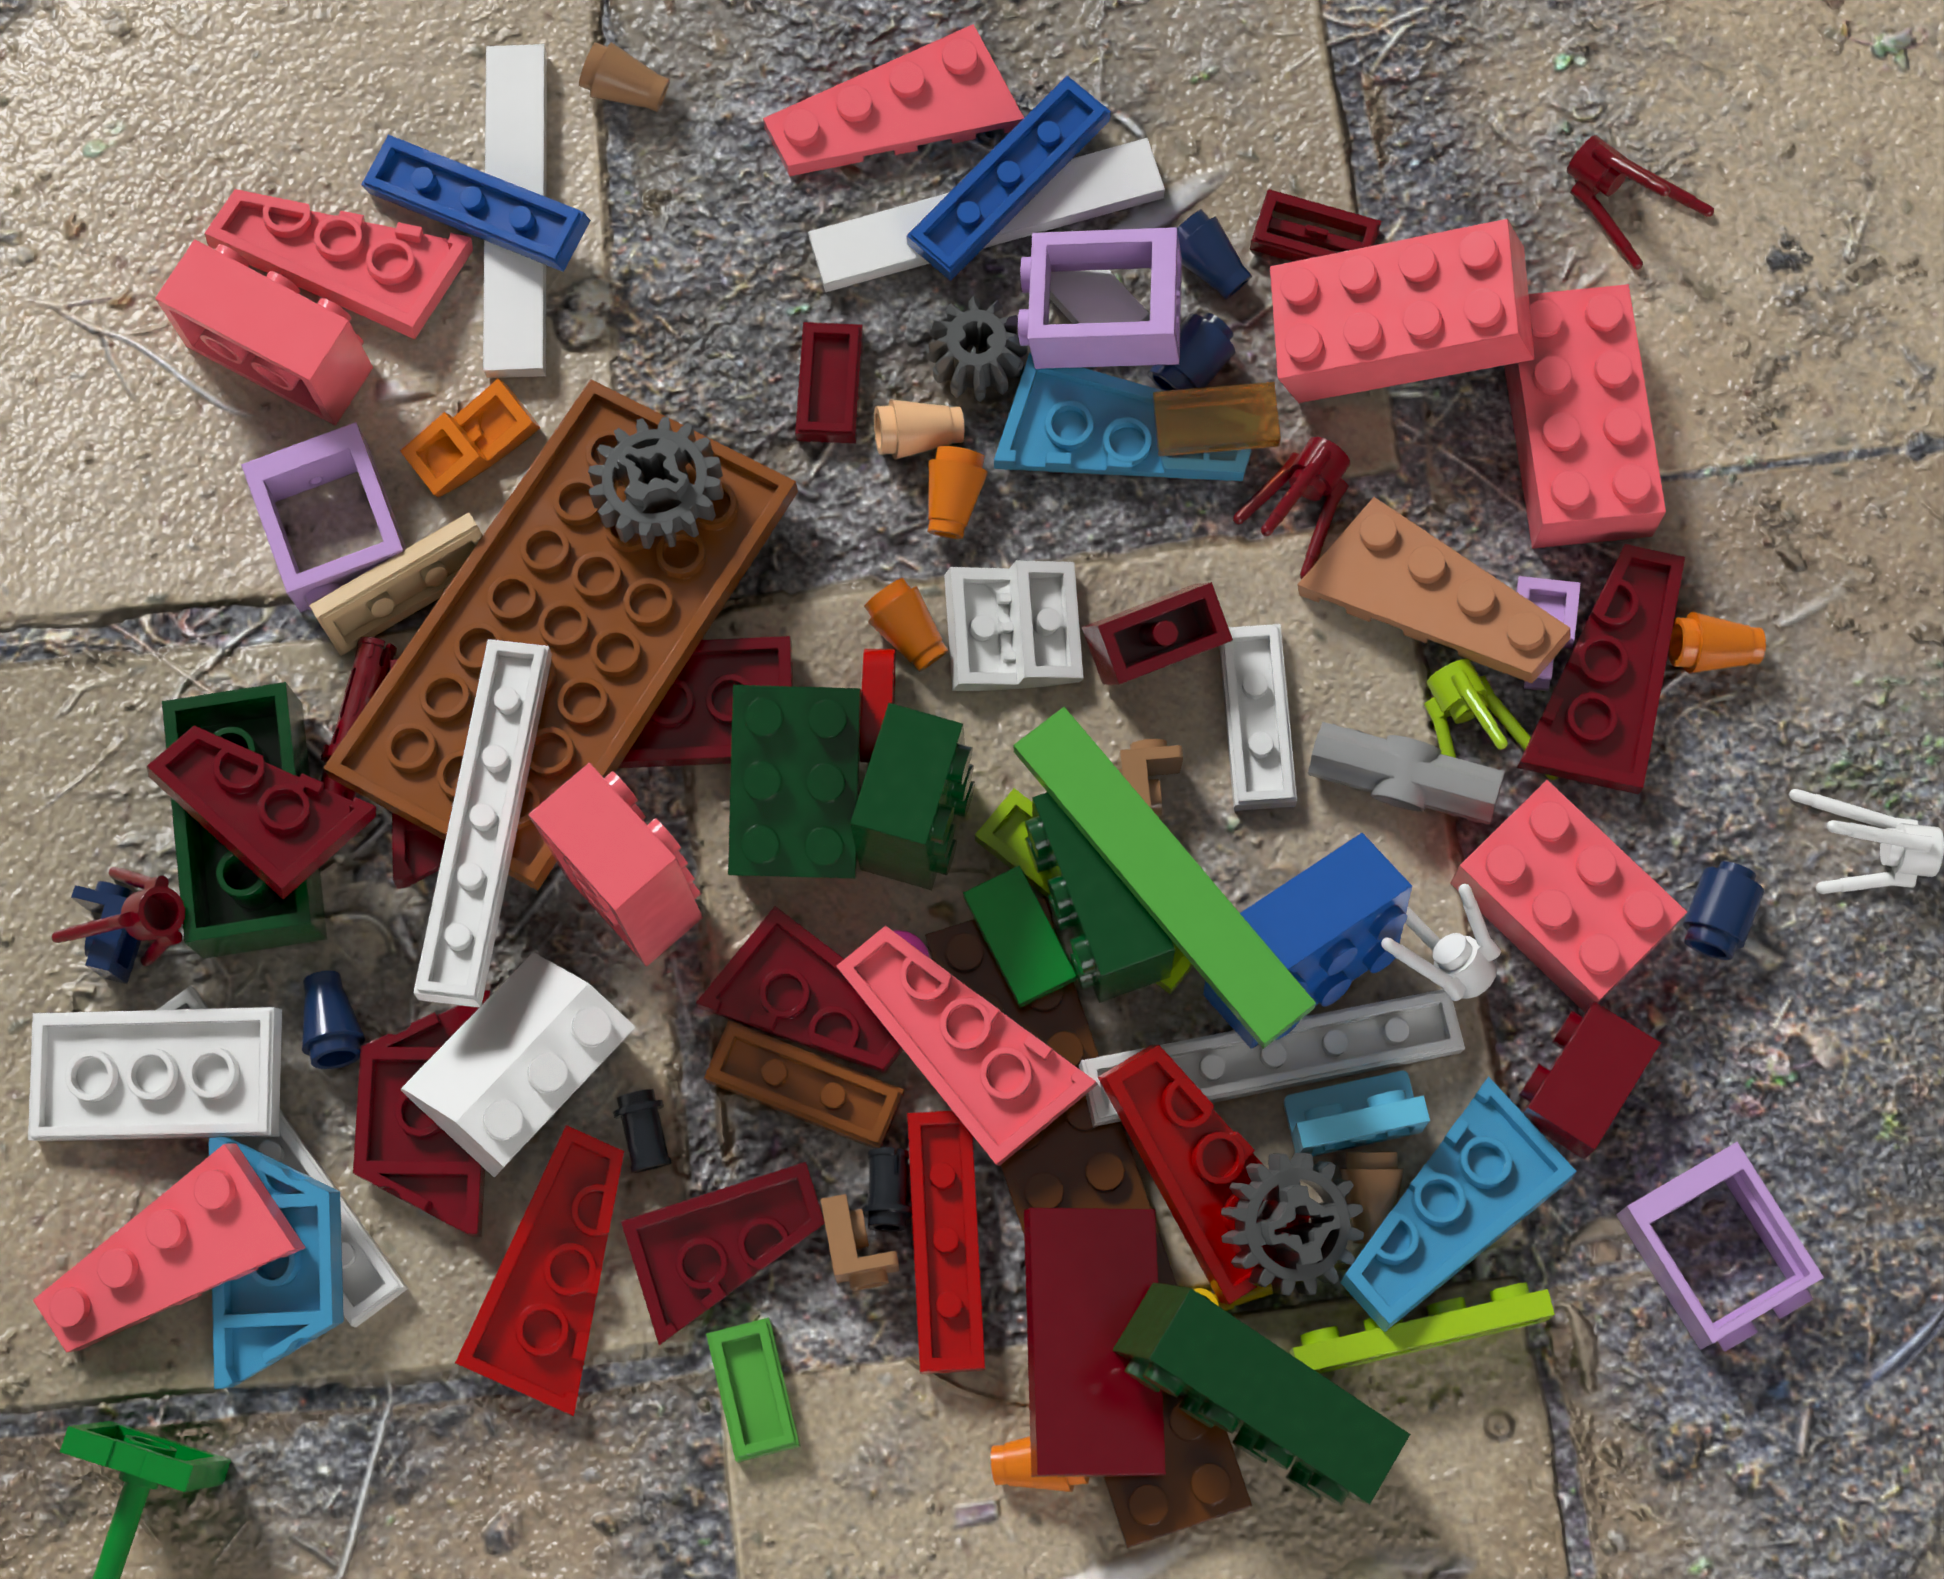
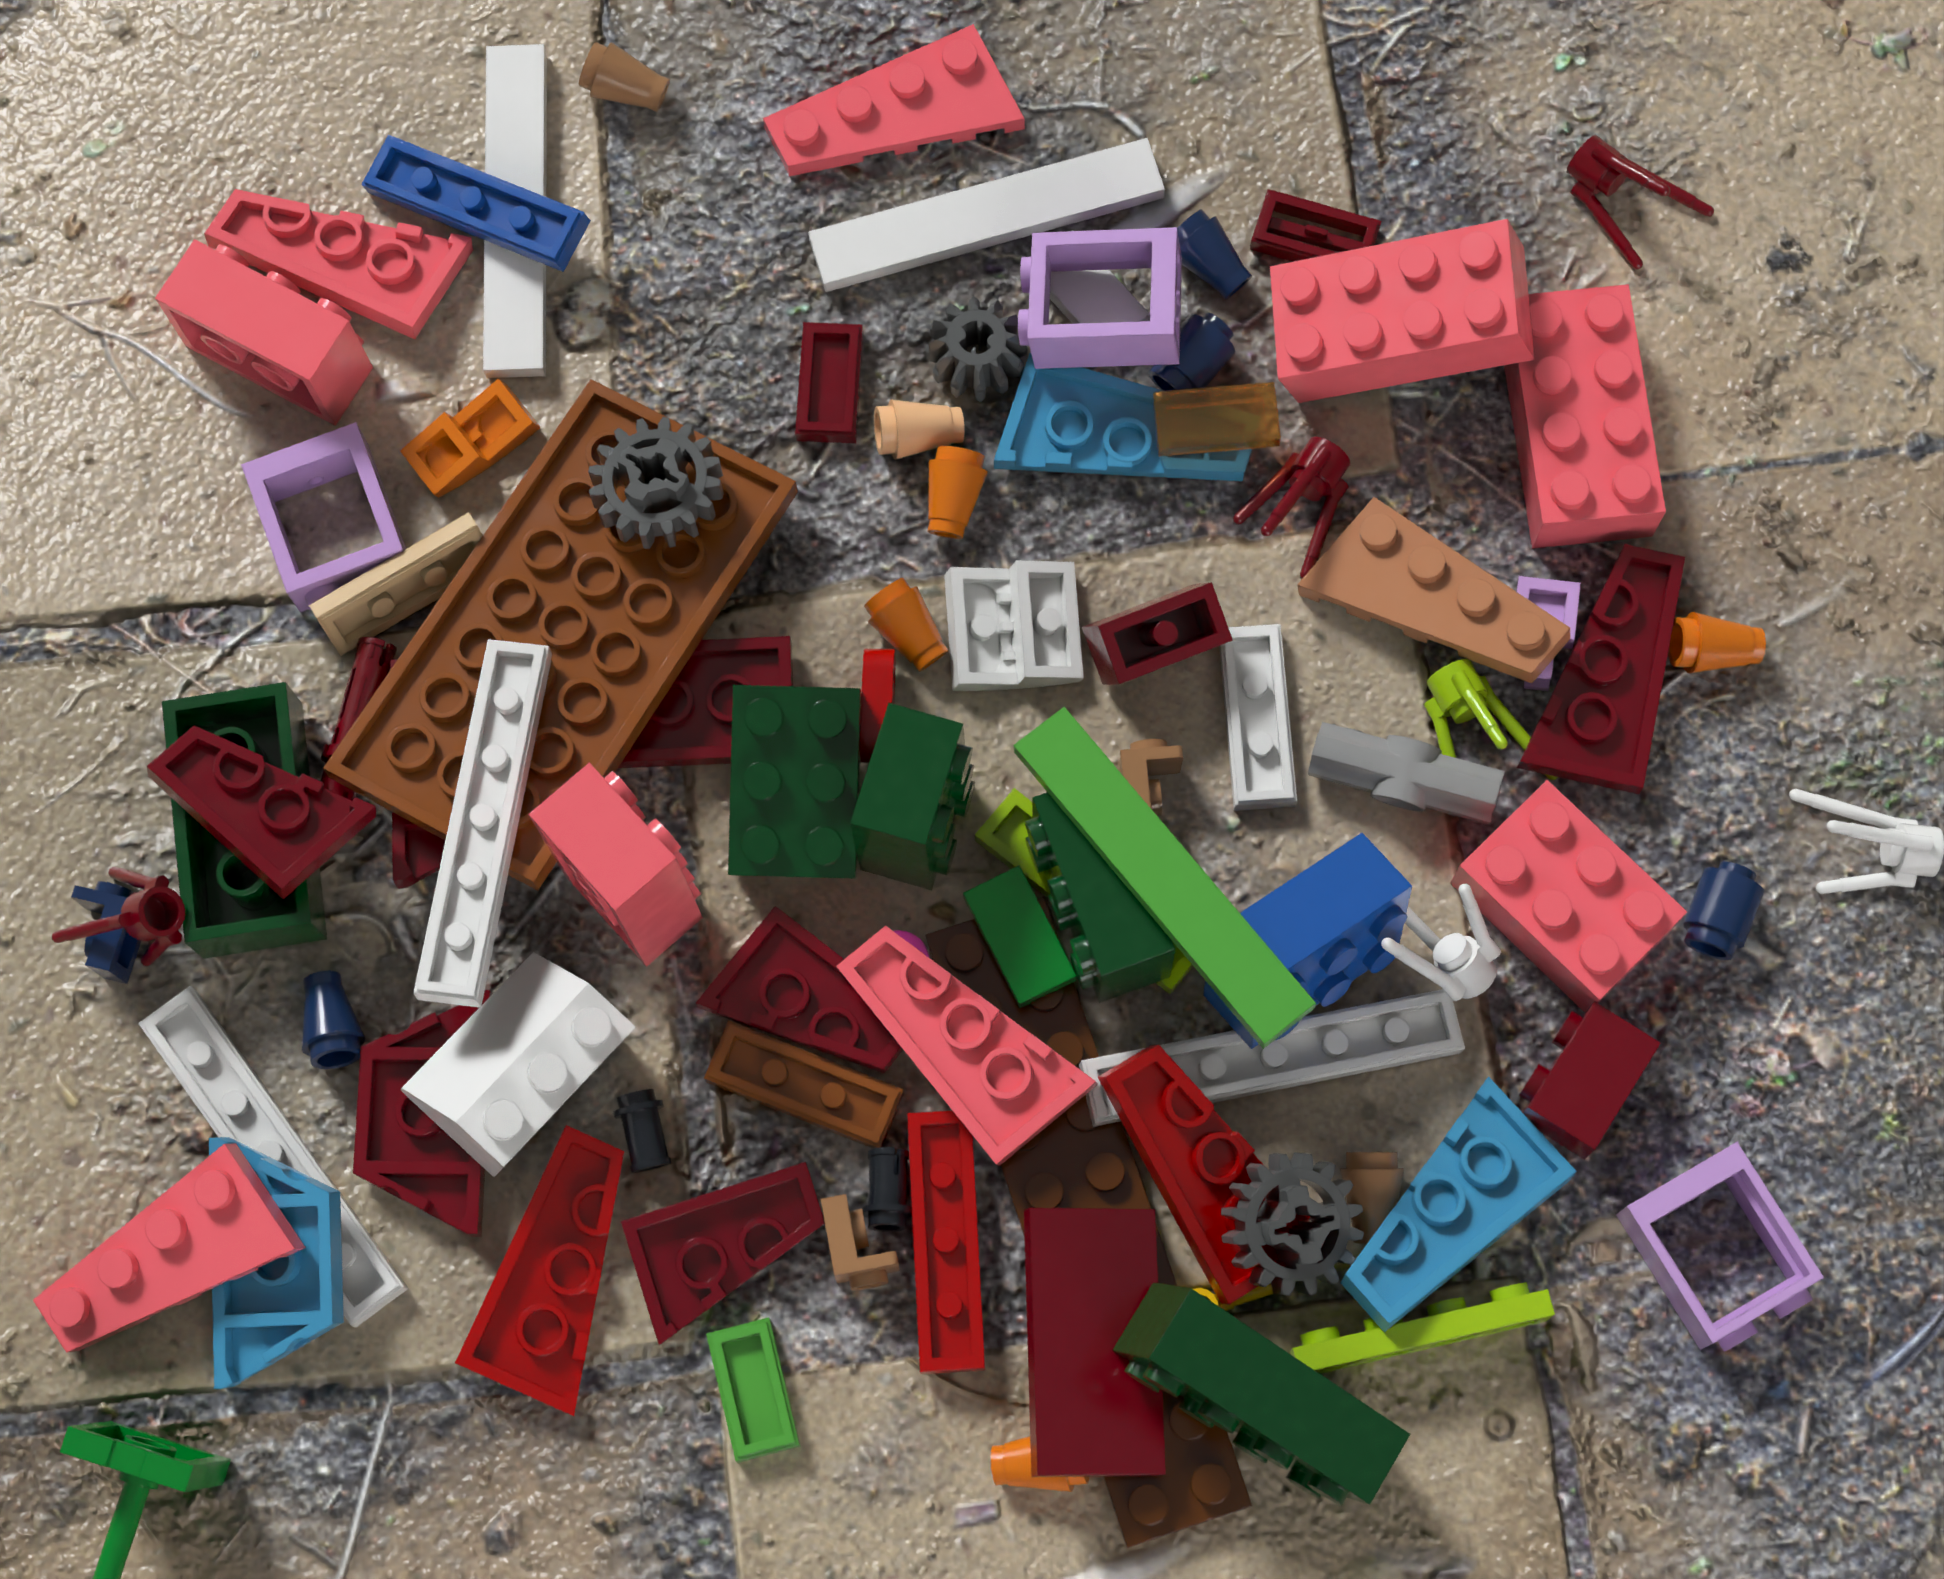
white tile [28,1007,282,1141] -> none
blue tile [906,76,1111,281] -> none
medium azure bracket [1283,1070,1430,1157] -> none

